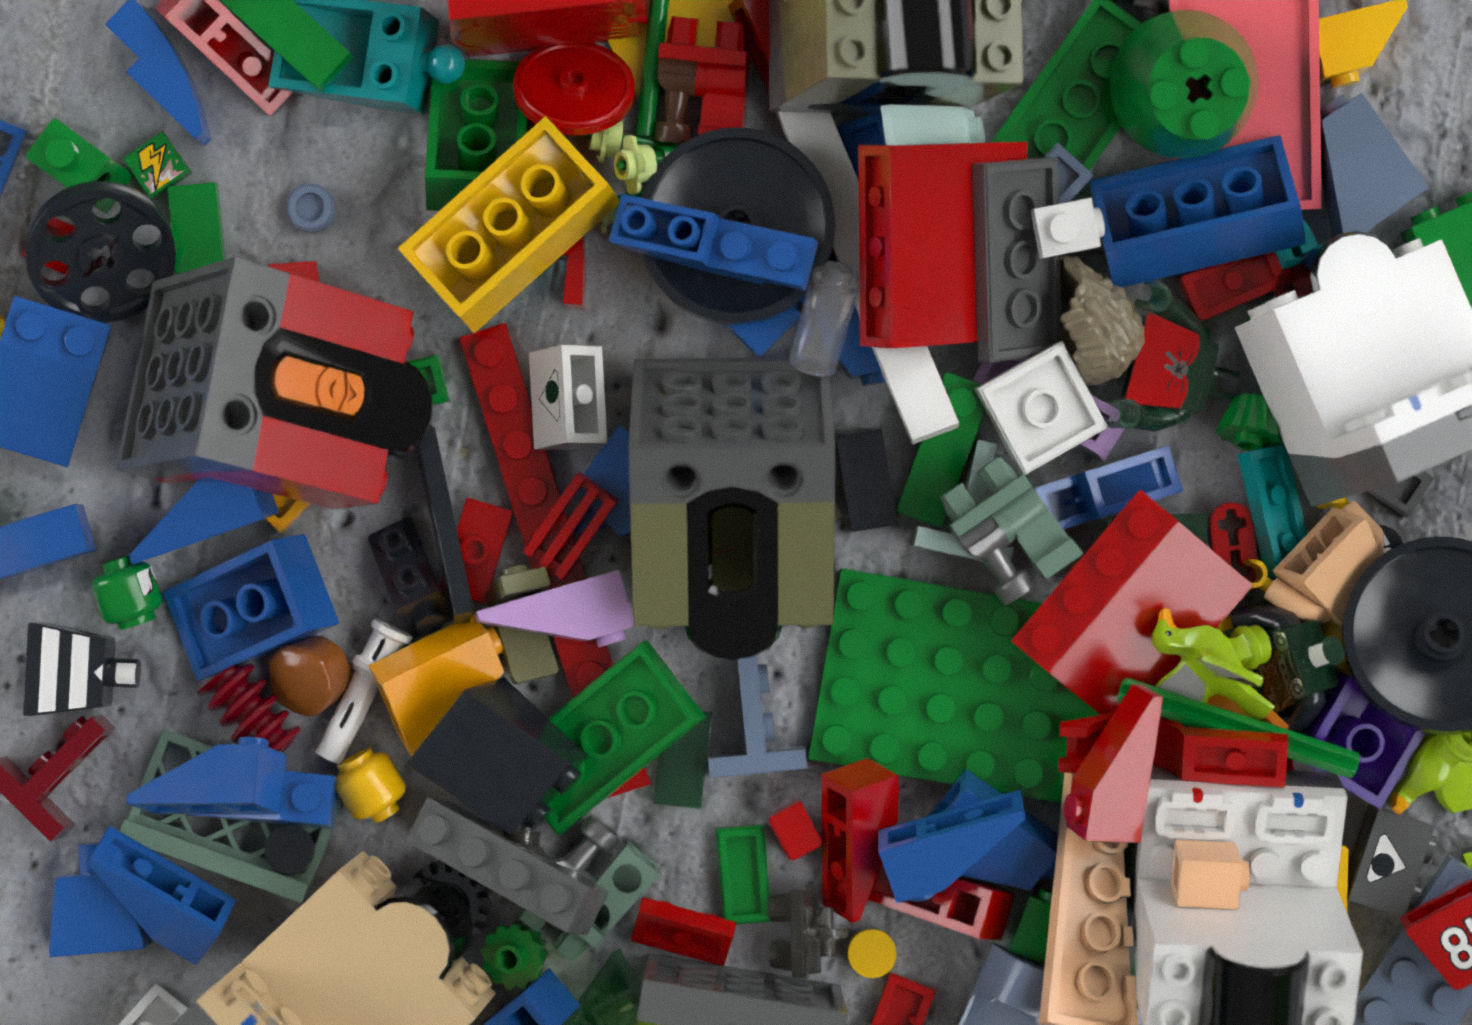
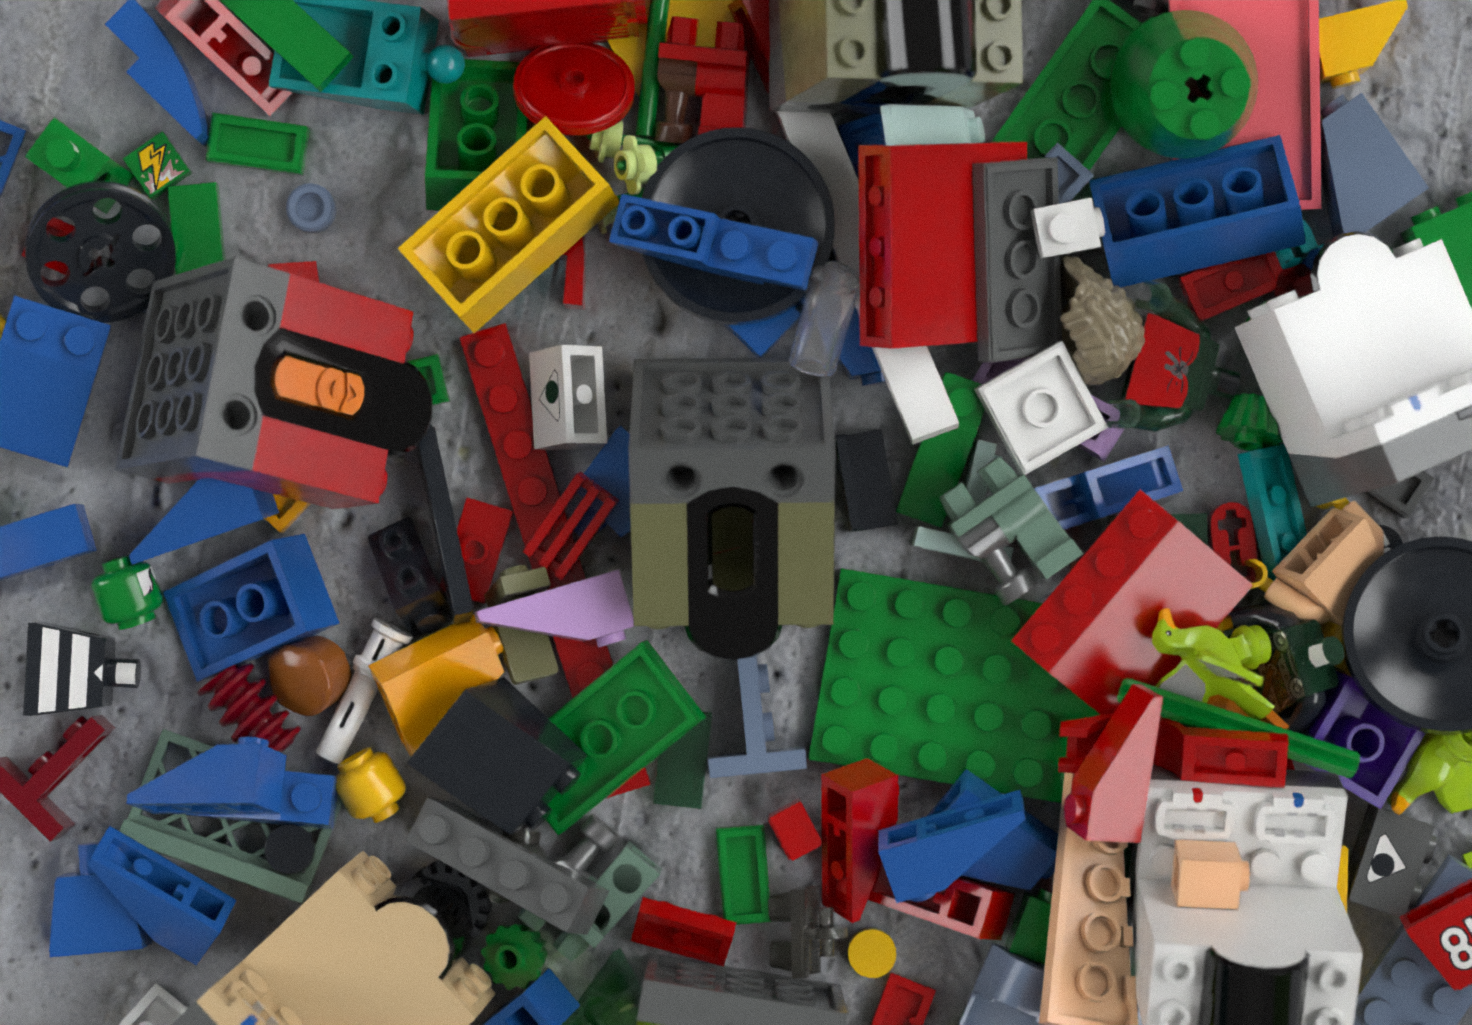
none -> green tile [205,112,310,176]

